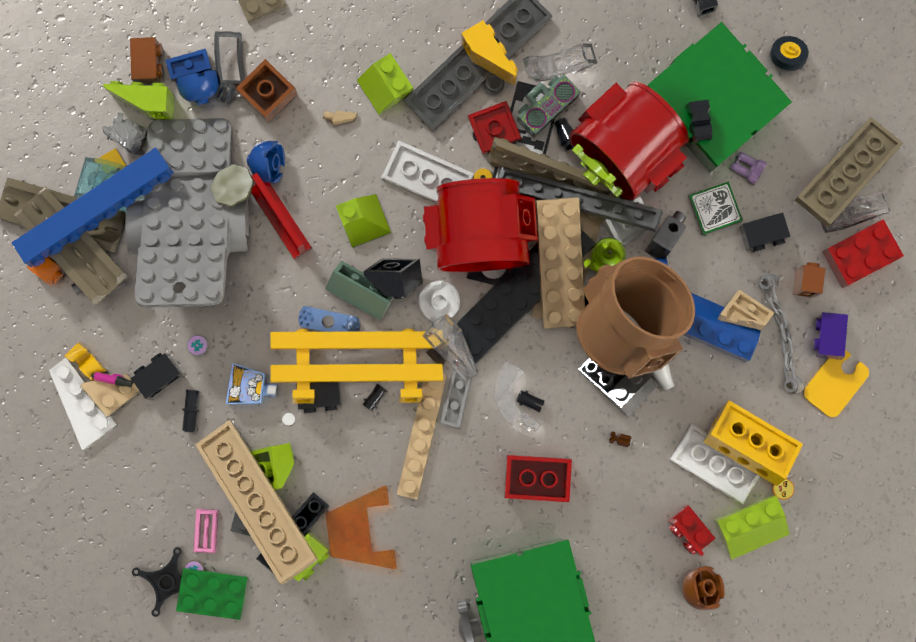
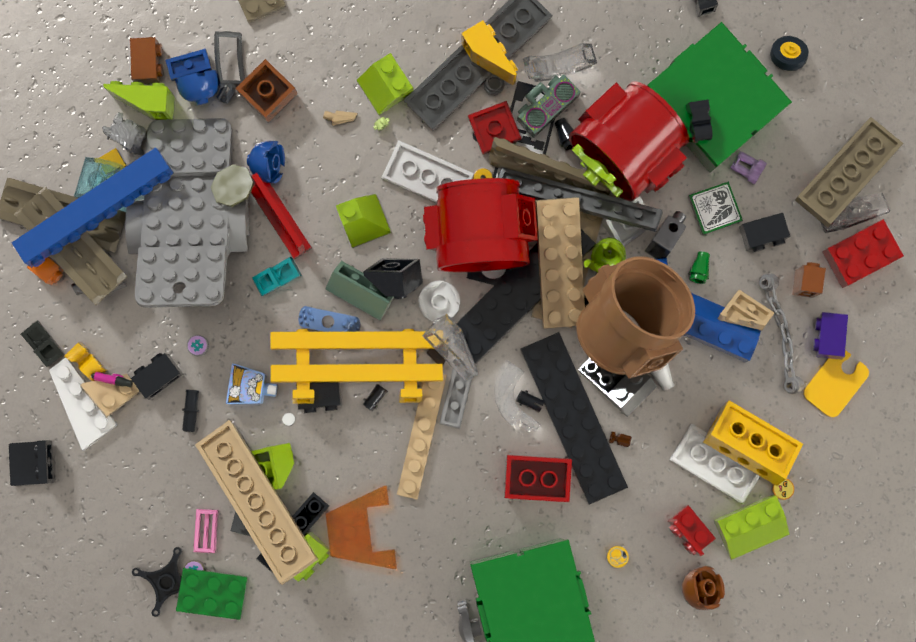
none -> black bracket [9,440,54,486]
none -> pearl dark grey slope [20,320,64,367]
none -> teal slope [252,257,302,296]
none -> yellowish green piece [373,117,390,131]
none -> black plate [520,332,628,505]
none -> yellow tile [607,546,629,568]
none -> green cone [688,251,710,284]

